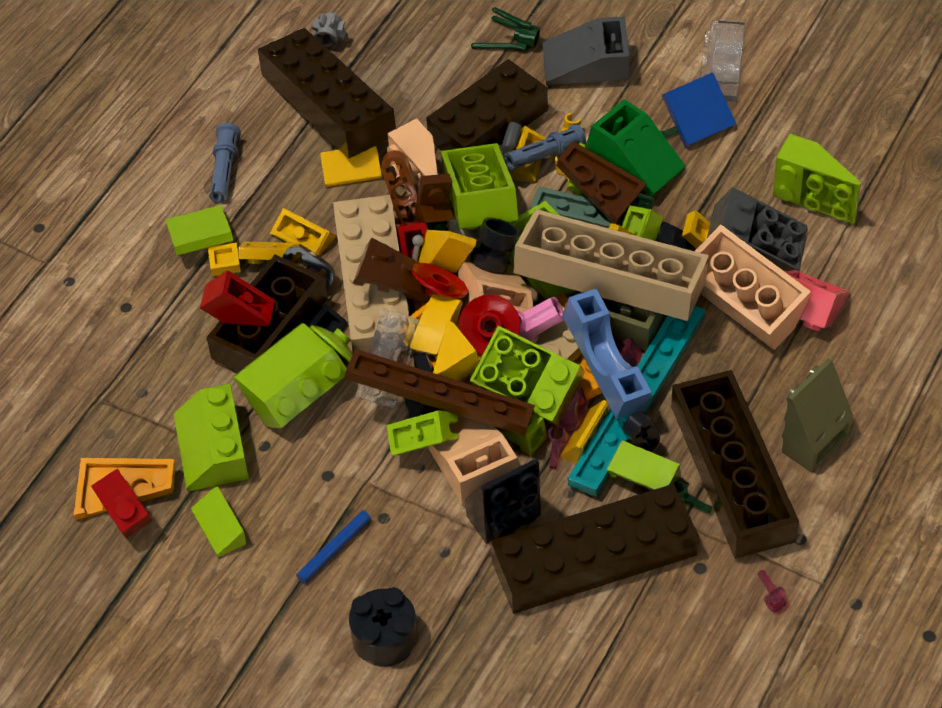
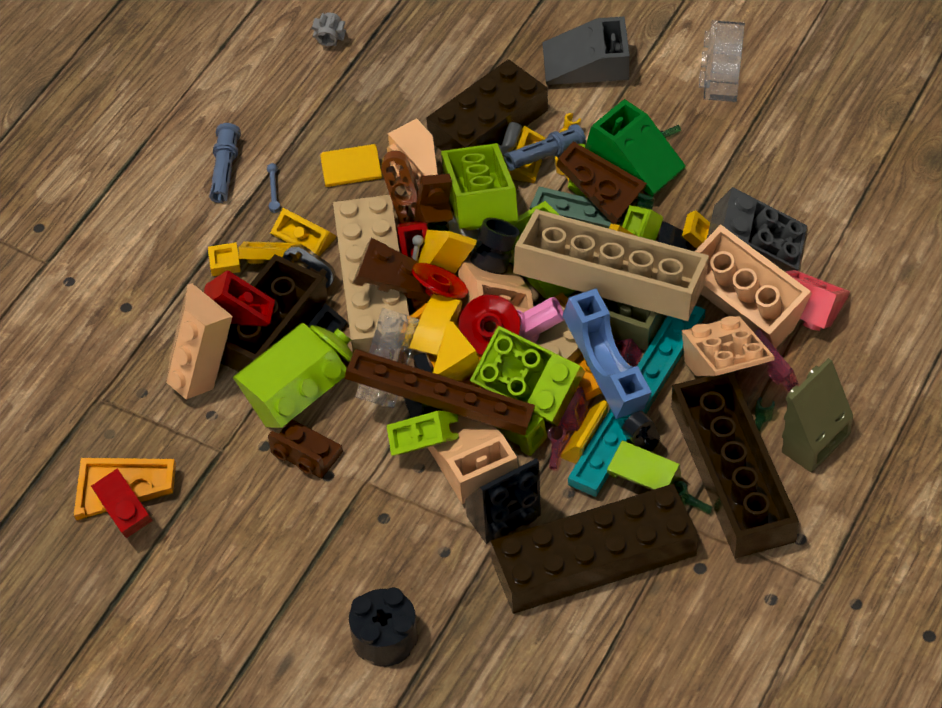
lime tile [165,205,233,255] -> none
lime slope [174,383,249,492] -> none
lime slope [191,486,247,557] -> none
dark brown brick [258,28,396,159] -> none
blue bar [296,510,371,584] -> none
dark green plant [471,7,540,52] -> none
blue tile [661,72,736,147] -> none
clear pink hand [758,570,786,613] -> none
lime slope [773,134,861,224] -> none
none -> light nougat slope [166,283,233,400]
none -> sand blue hinge [267,163,281,213]
none -> reddish brown bracket [268,419,343,479]
none -> light nougat slope [682,316,775,376]
none -> clear pink plate [754,329,799,391]
none -> clear green hand [754,397,775,432]

